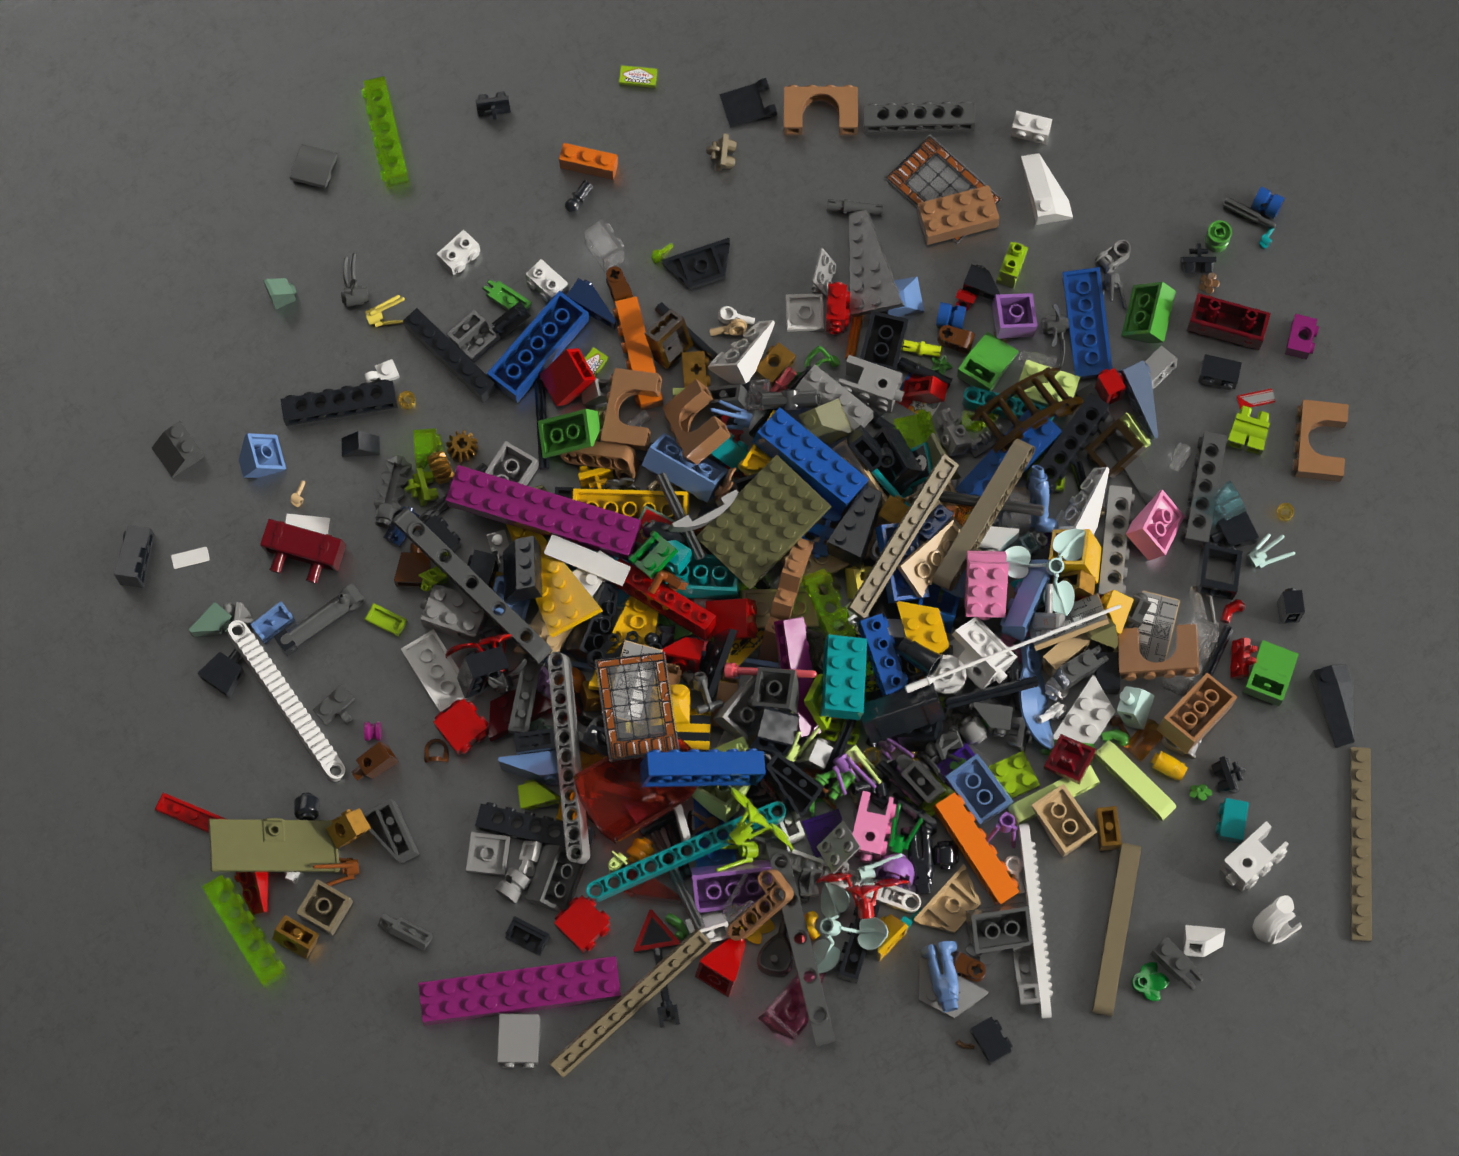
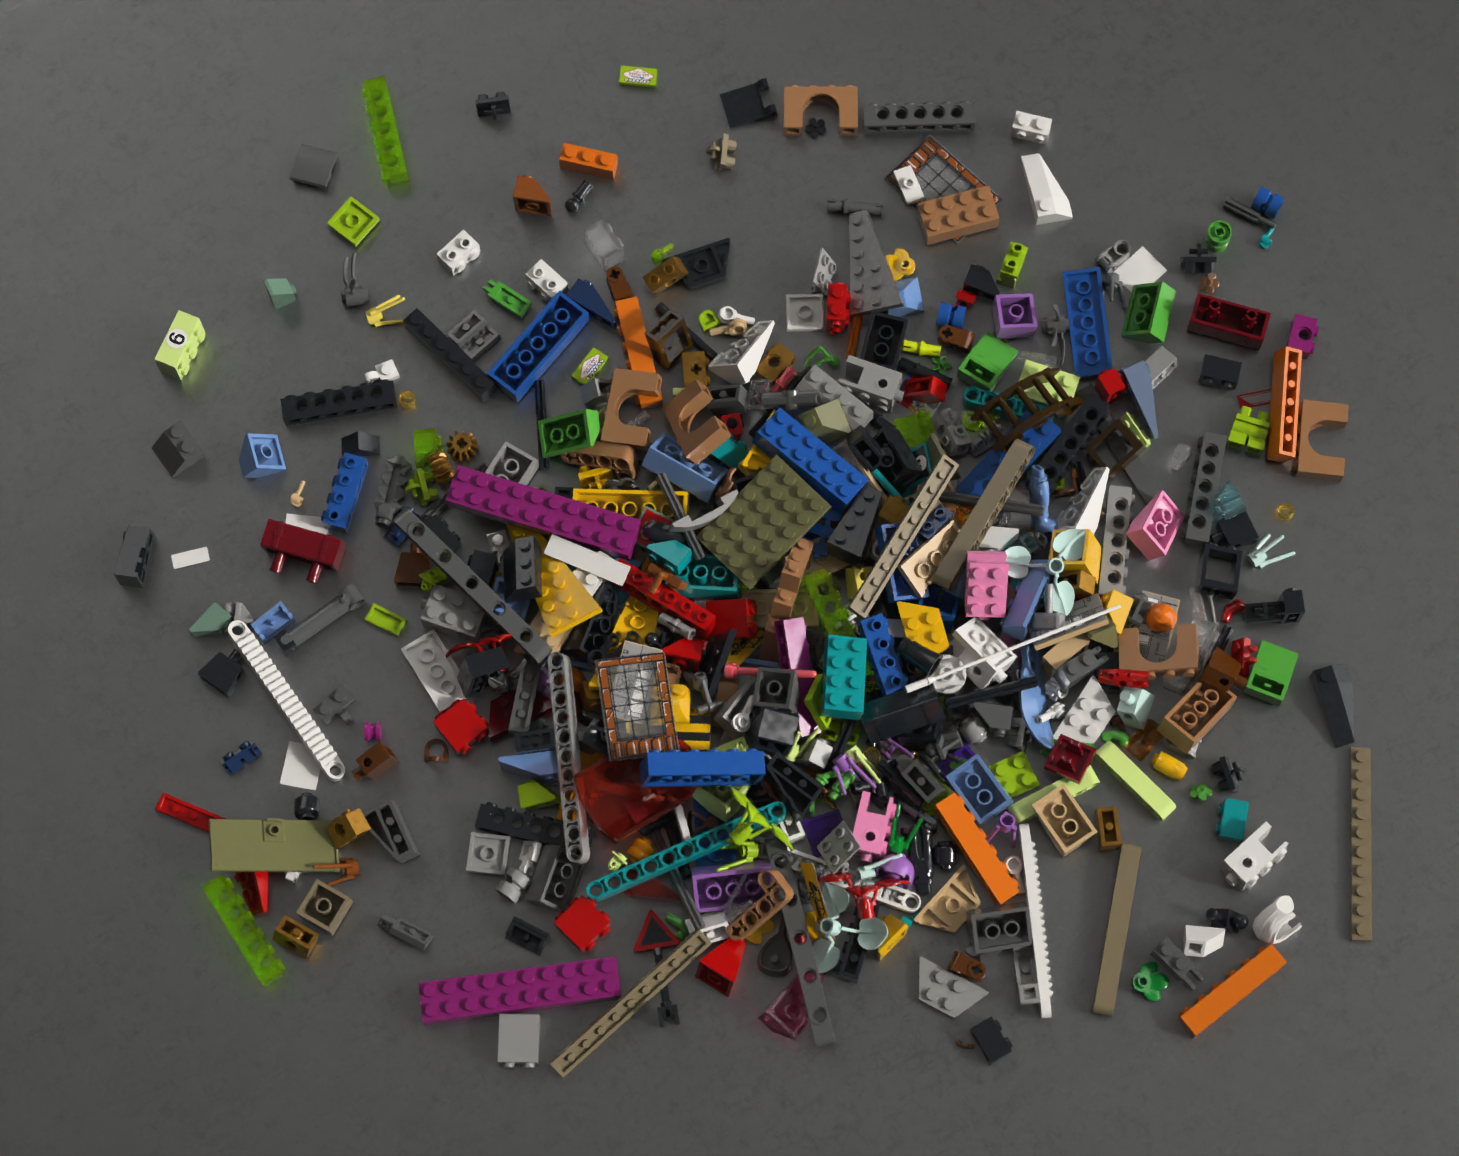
black hinge [492,301,531,338] -> none
red brick [539,348,596,406] -> none
green plate [627,530,678,579] -> none
medium blue plant [710,400,752,430] -> none
medium blue piece [921,941,959,1012] -> none
none -> yellowish green brick [154,310,205,380]
none -> dark blue hinge [220,741,261,774]
none -> white sticker [280,741,320,790]
none -> blue brick [321,452,368,534]
none -> lime plate [327,196,380,247]
none -> dark orange slope [513,175,552,217]
none -> pearl gold brick [642,257,689,294]
none -> light grey pin [658,612,696,640]
none -> lime tile [698,310,720,333]
none -> white plate [732,695,754,732]
none -> yellow sticker [800,862,837,946]
none -> black plant [805,118,826,138]
none -> yellow plate [885,248,916,281]
none -> white plate [893,165,925,206]
none -> reddish brown piece [1053,468,1077,498]
none -> red hinge [1098,668,1149,688]
none -> white sticker [1114,246,1167,293]
none -> orange piece [1145,603,1177,633]
none -> orange brick [1178,944,1287,1038]
none -> reddish brown torso [1199,647,1248,692]
none -> black piece [1206,908,1249,933]
none -> black hips [1244,601,1282,624]
none -> orange brick [1267,346,1302,463]

